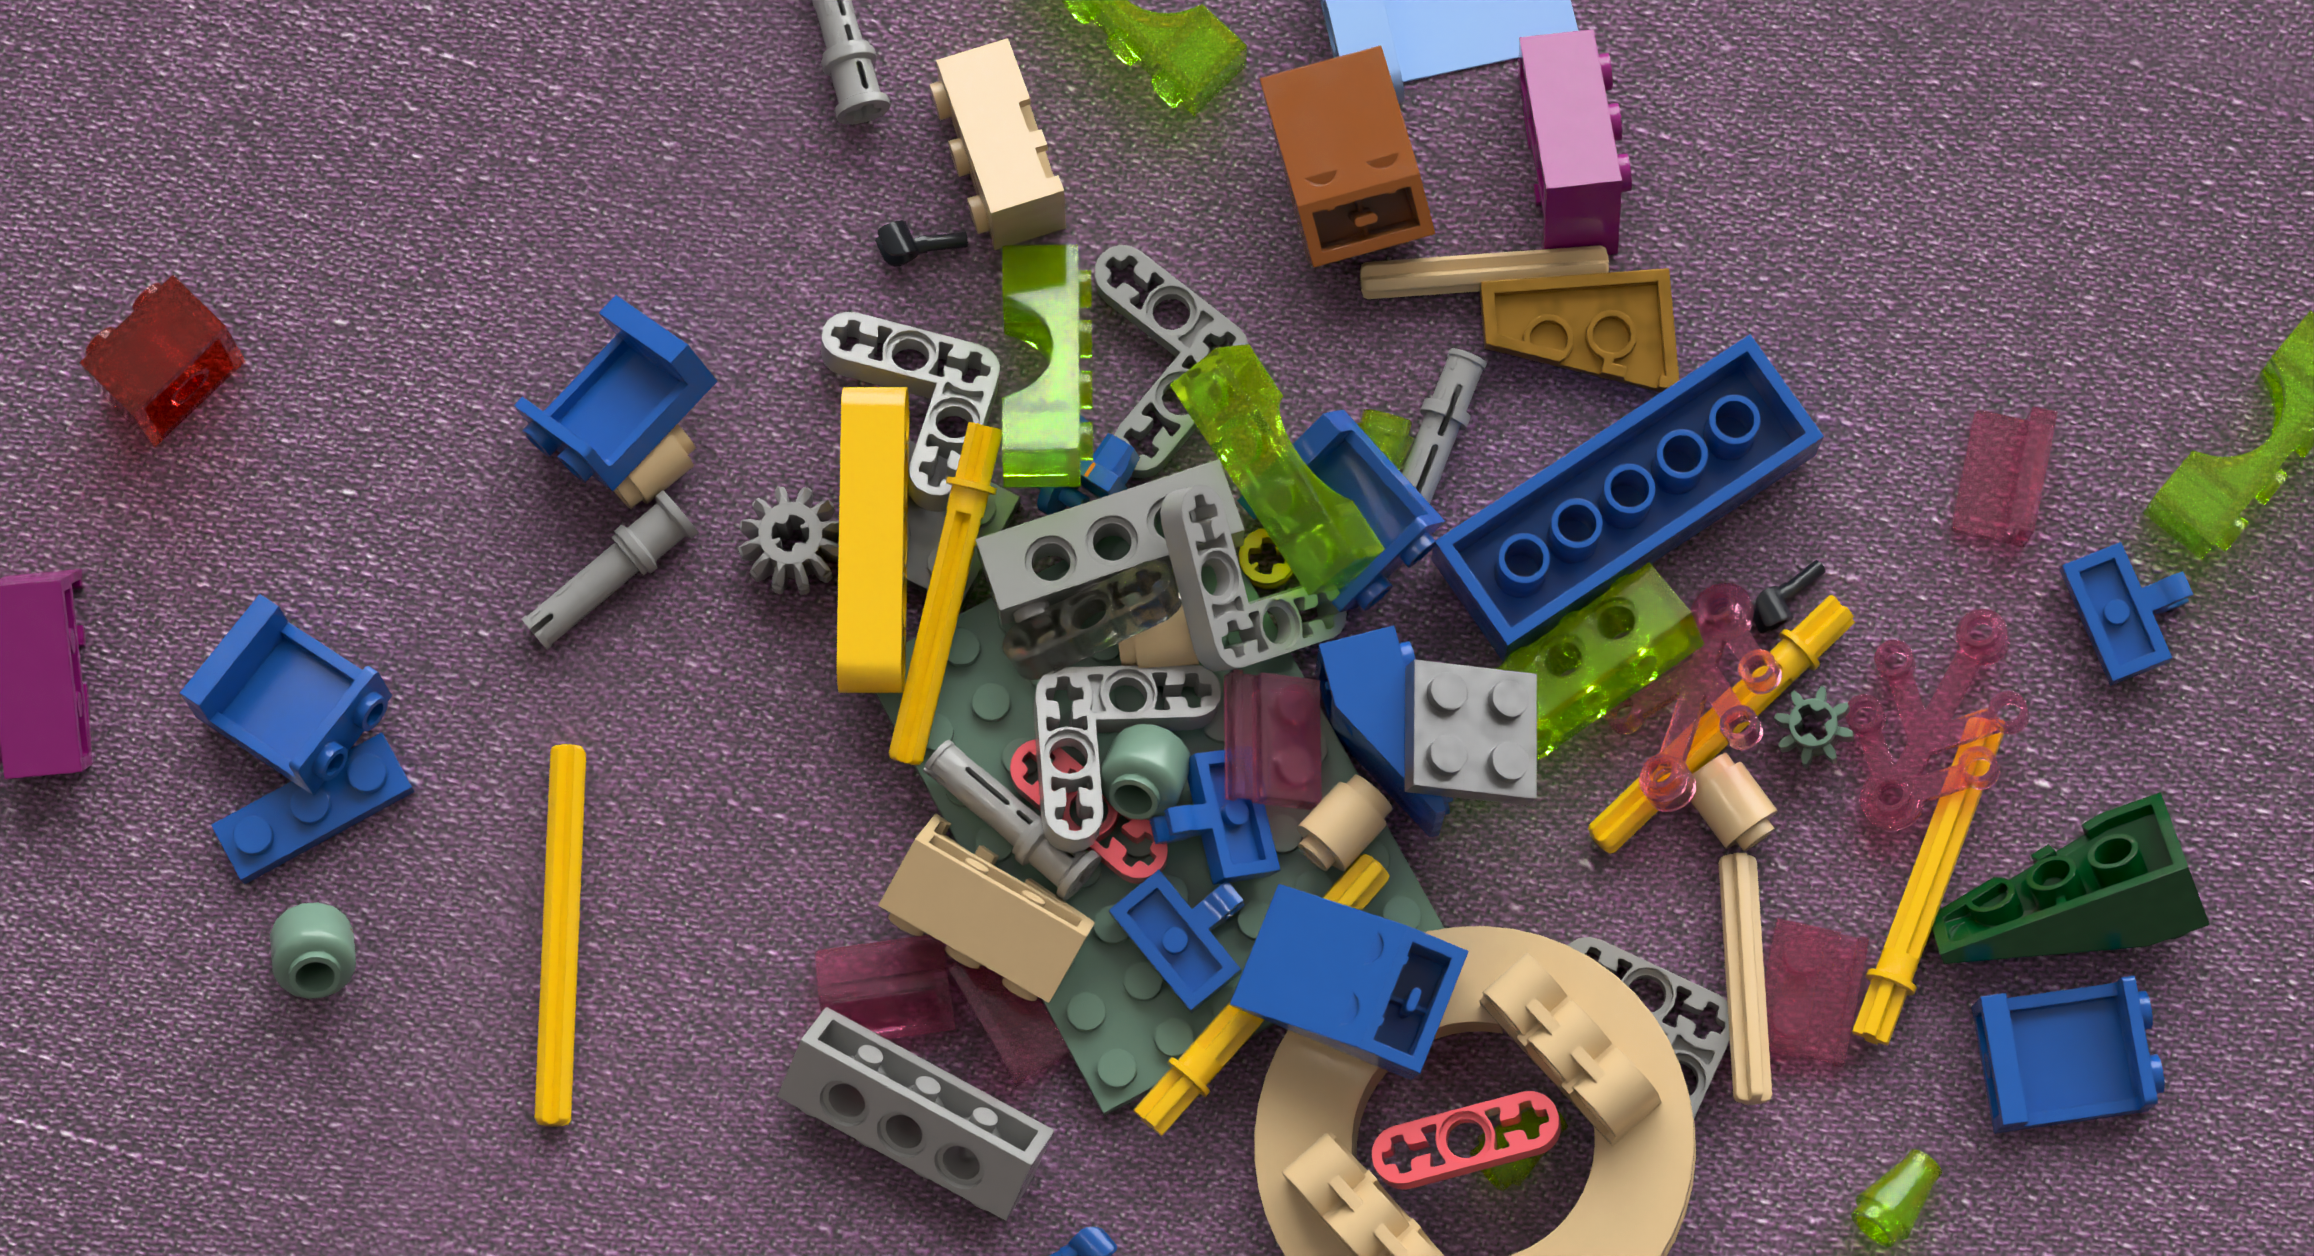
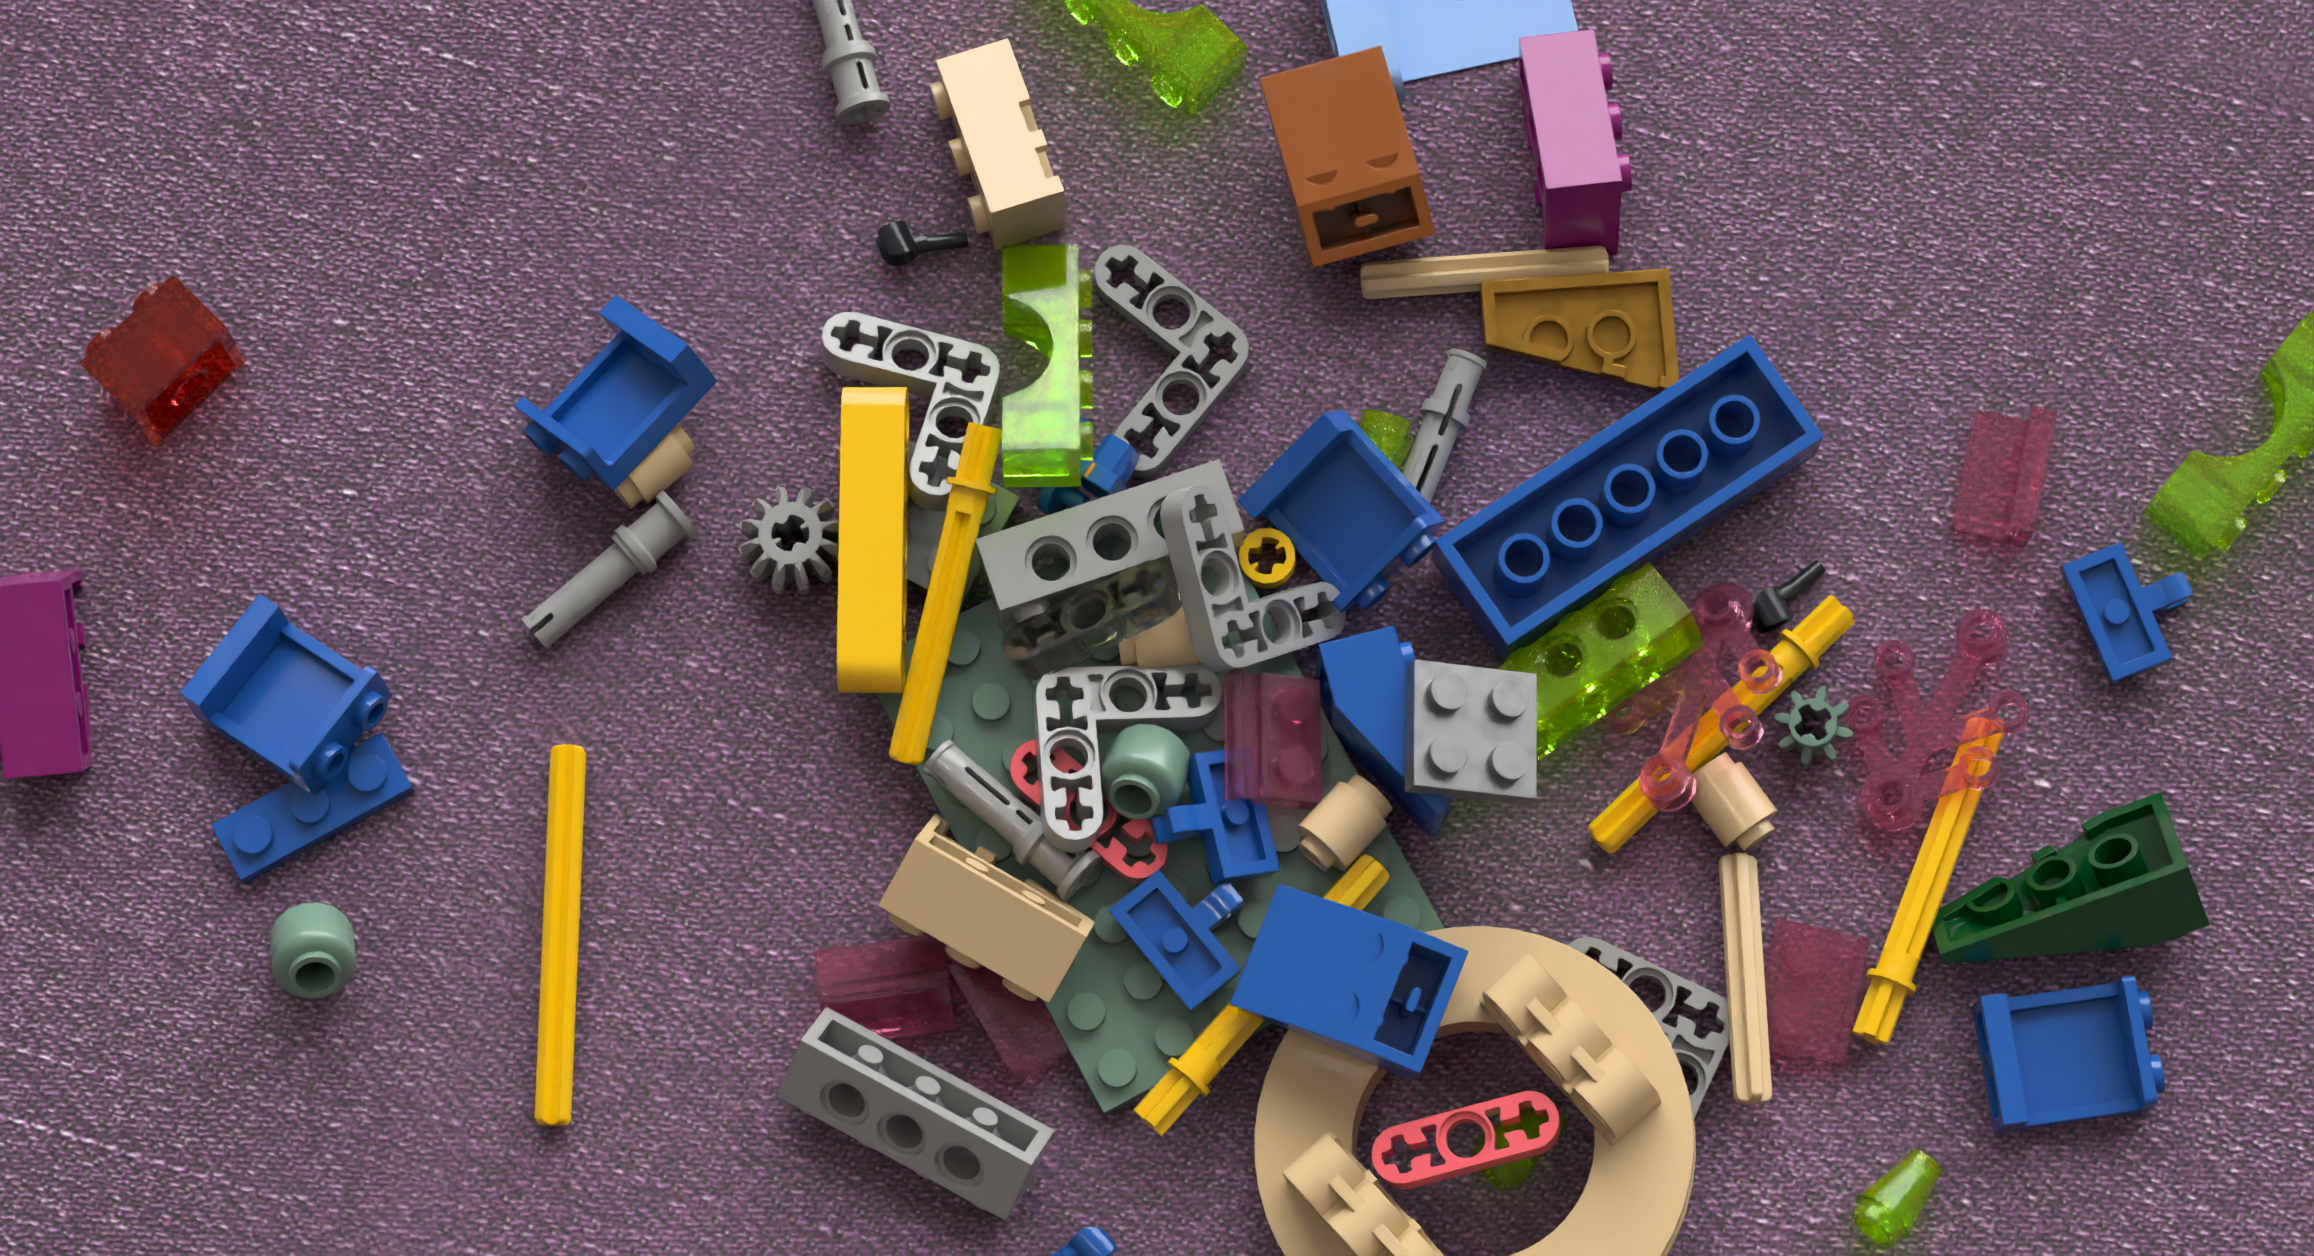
clear neon green arch [1170,344,1385,596] -> none

